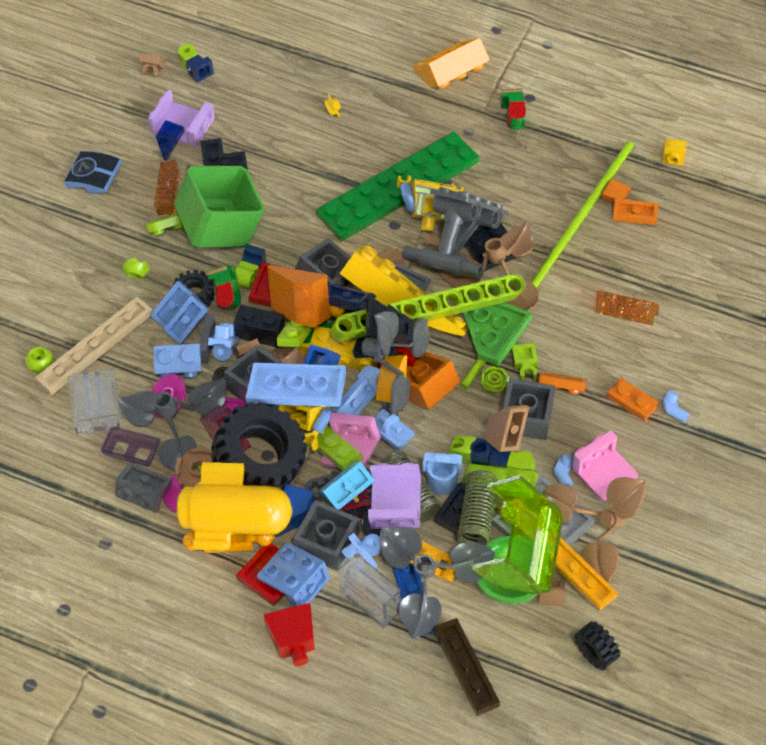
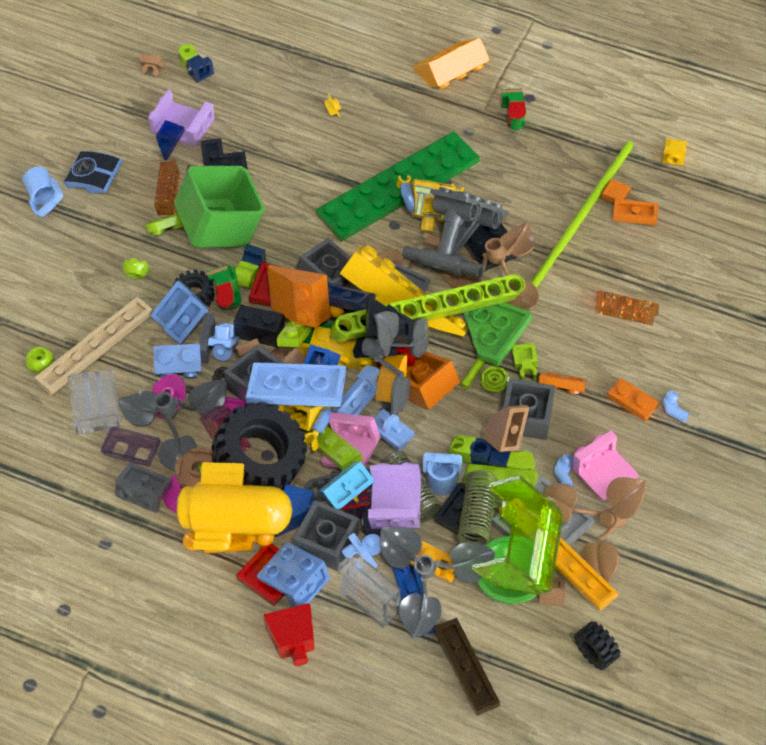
none -> light blue piece [22,167,63,217]

